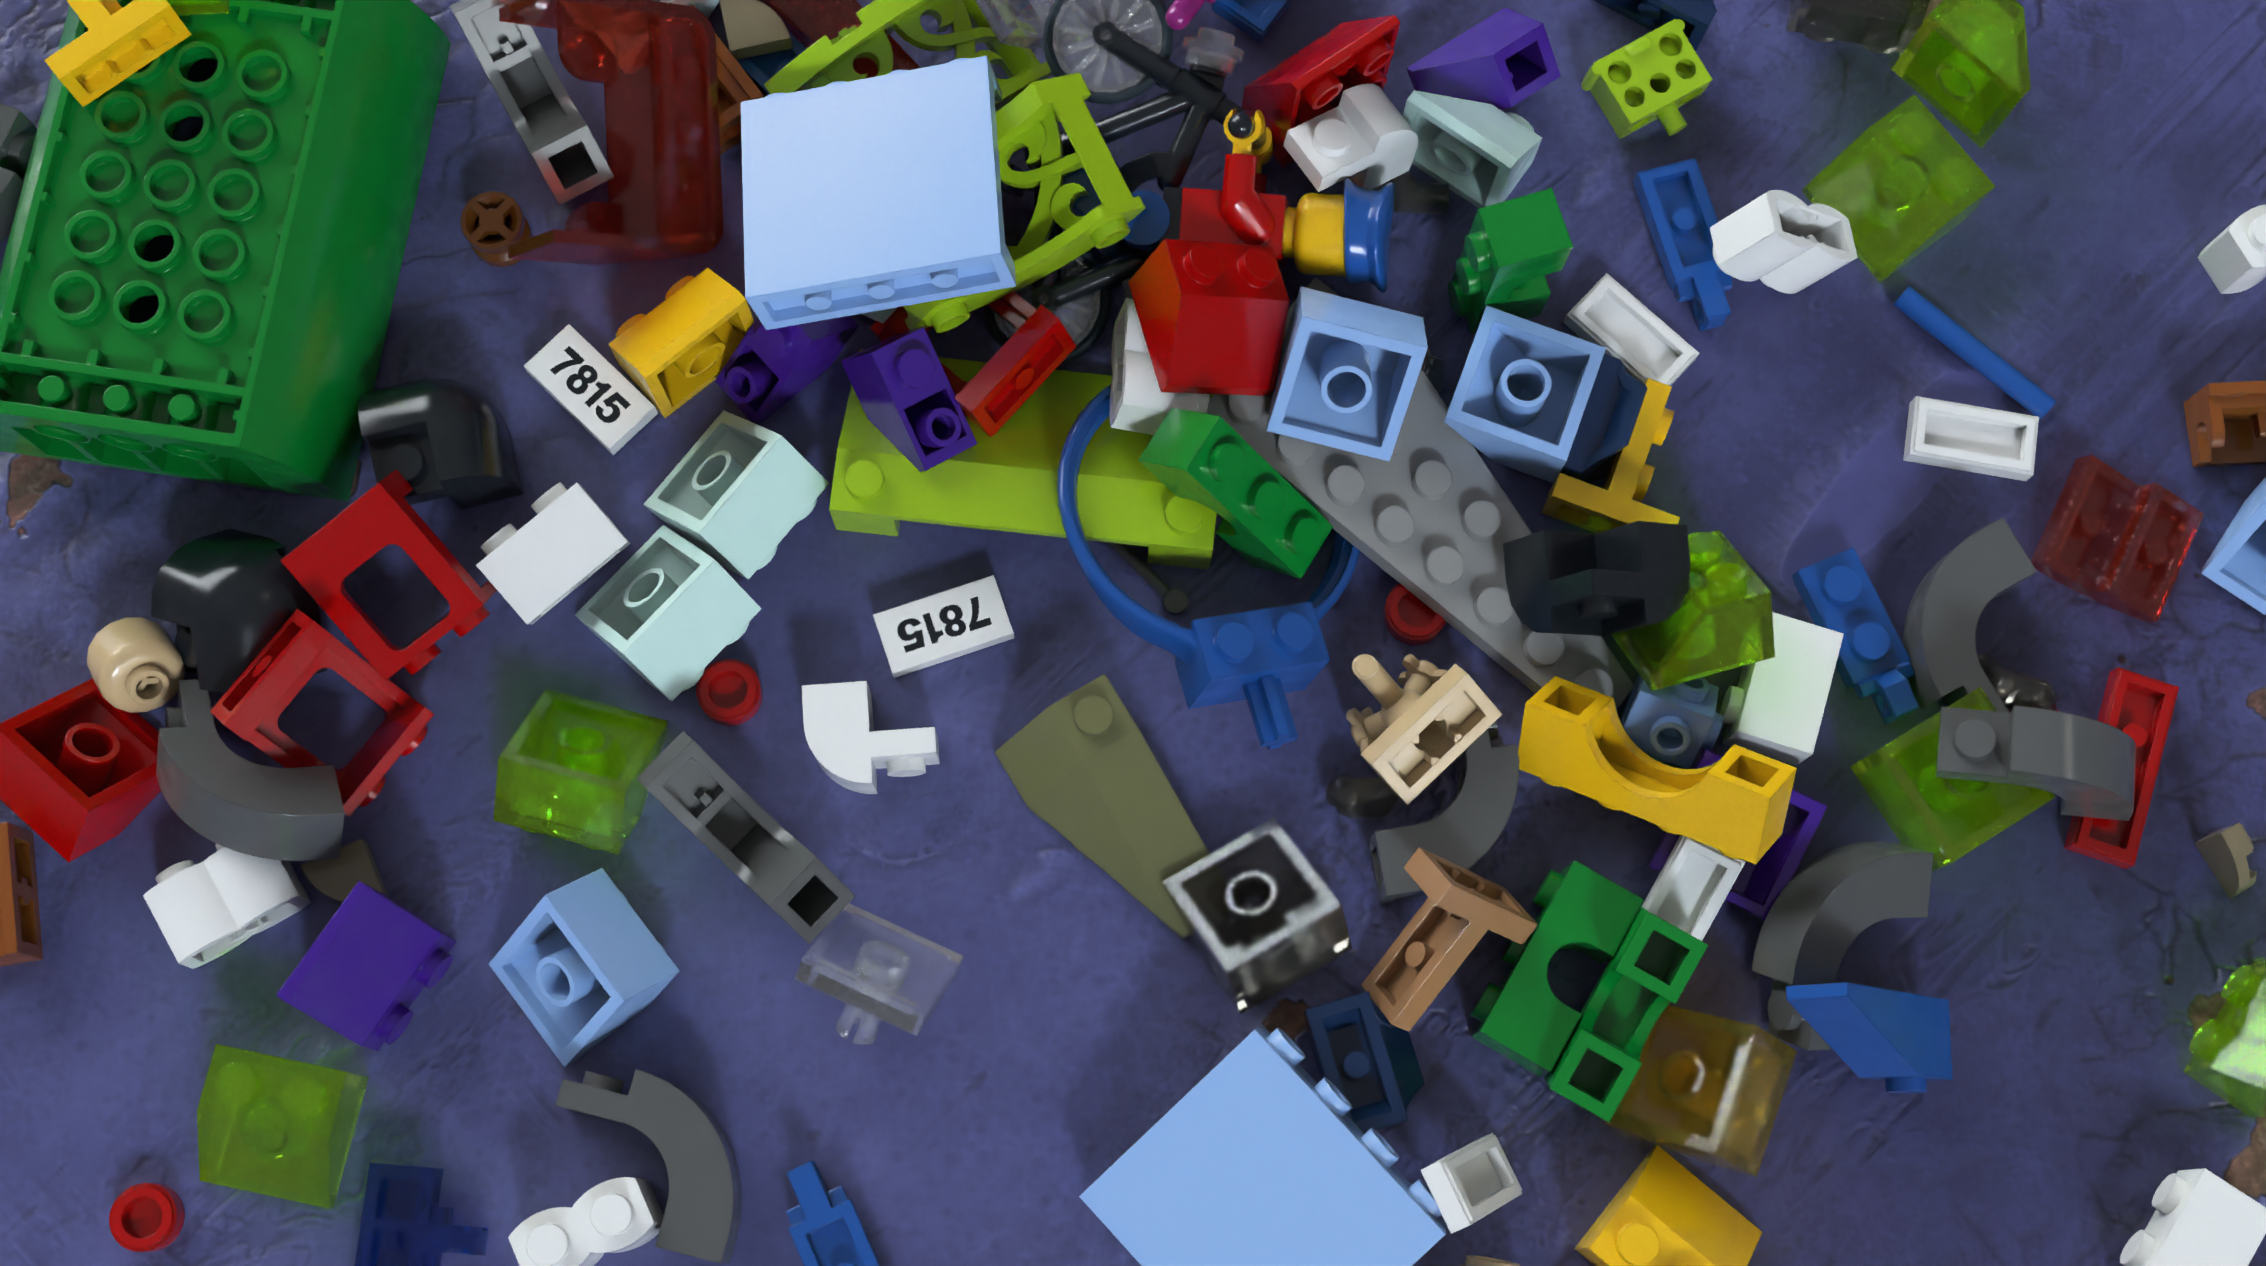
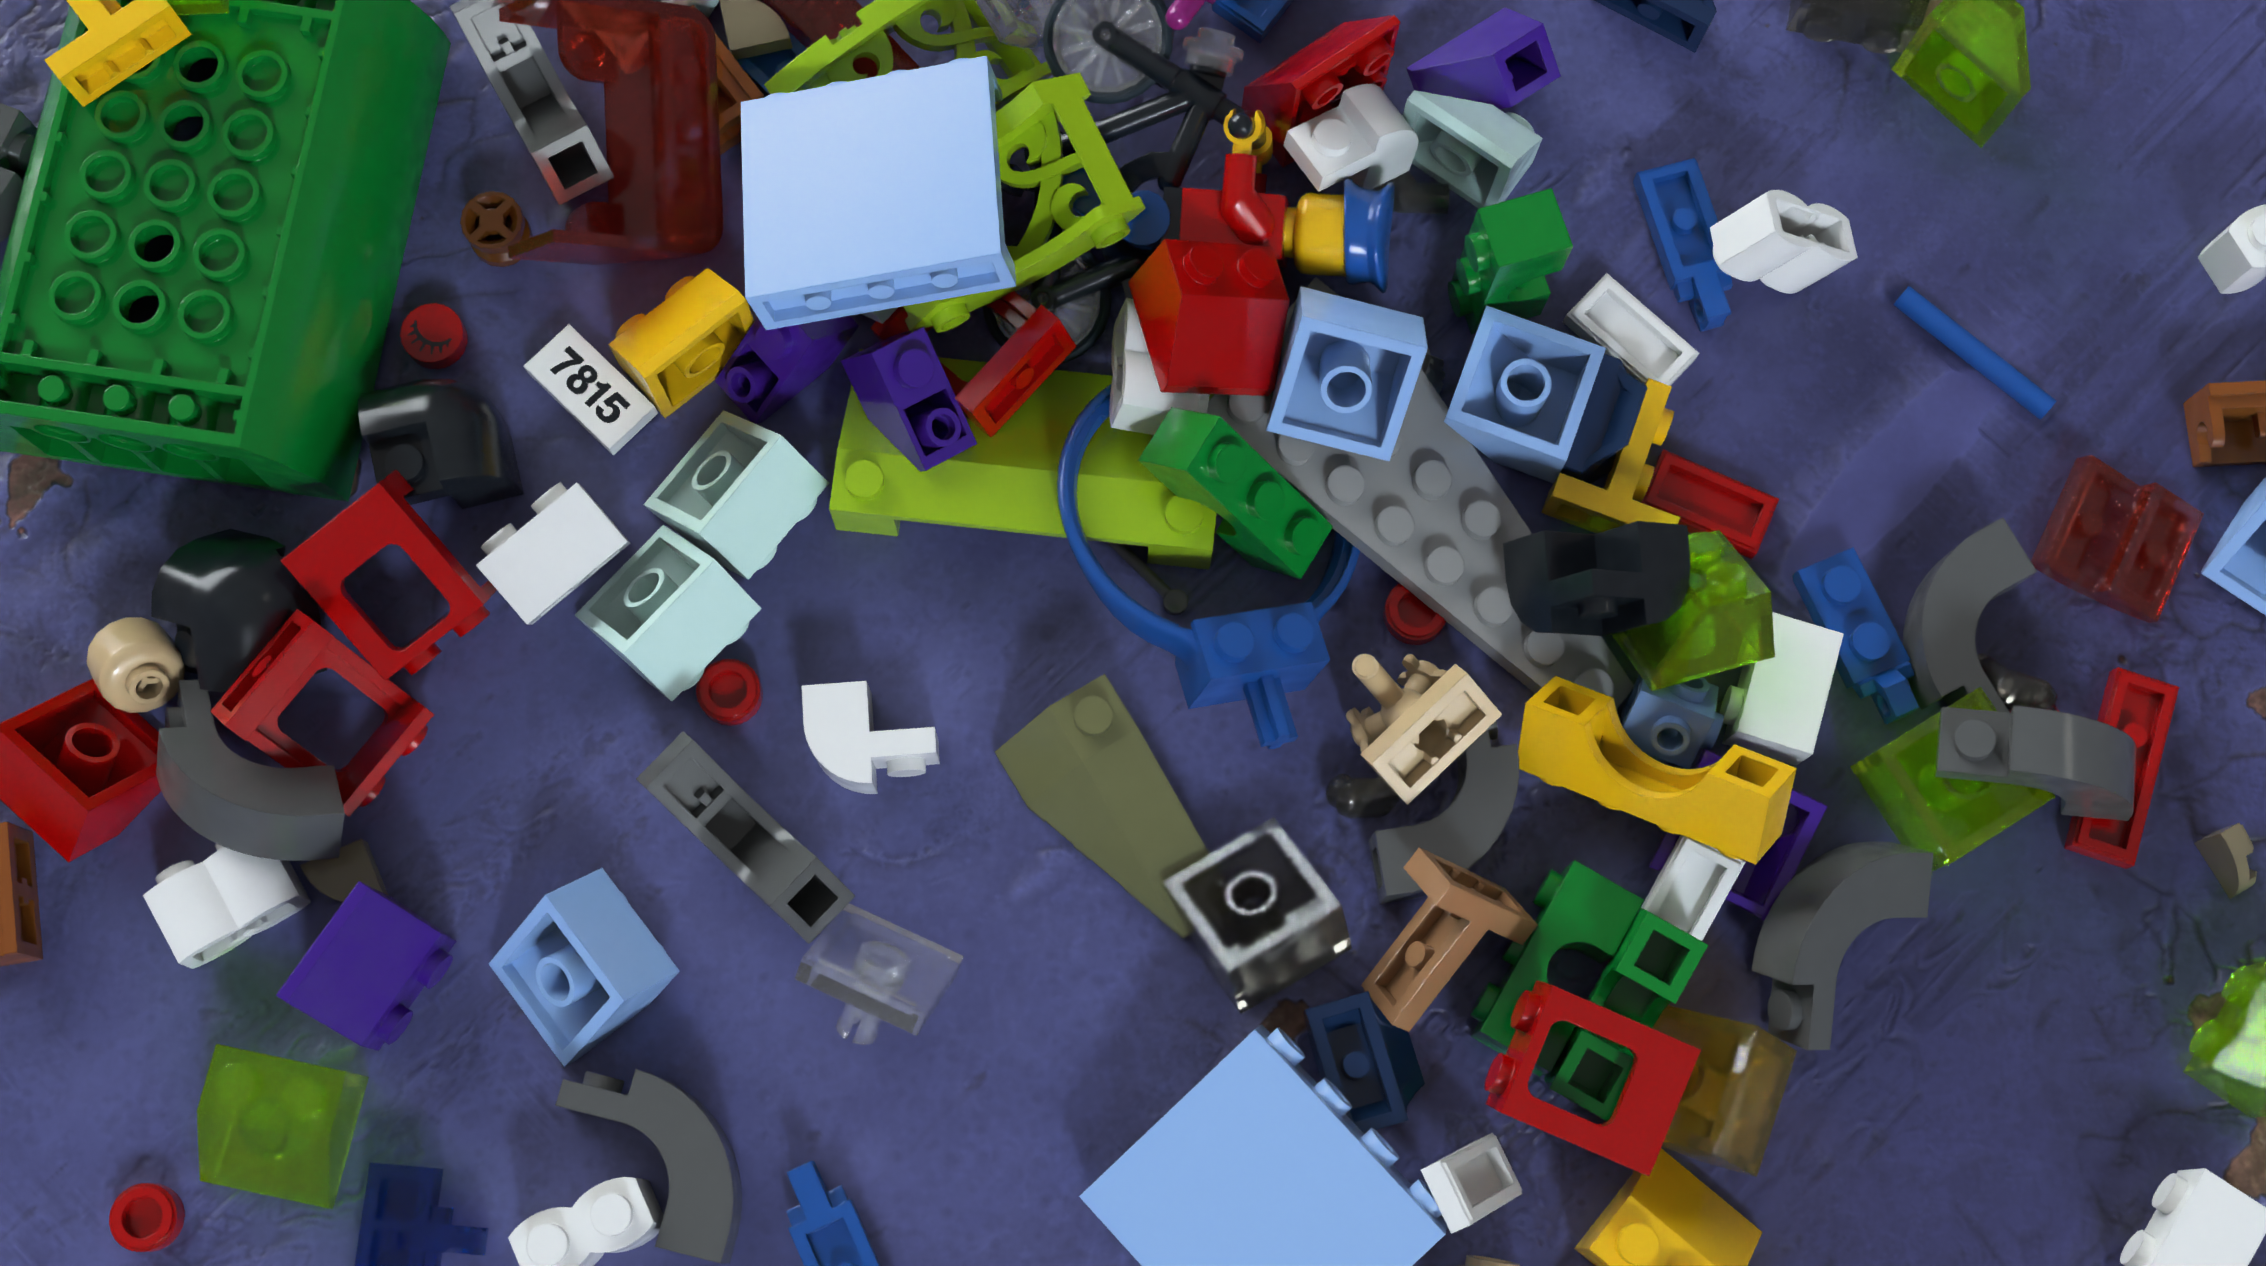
clear neon green slope [493,689,668,854] -> none
white tile [873,575,1014,678] -> none
lime piece [1581,19,1713,139] -> none
blue slope [1786,982,1953,1093] -> none
clear neon green slope [1802,94,1995,282] -> none
white tile [1903,396,2039,481] -> none
none -> red tile [400,303,468,369]
none -> red window [1485,980,1701,1177]
none -> red tile [1640,449,1779,559]

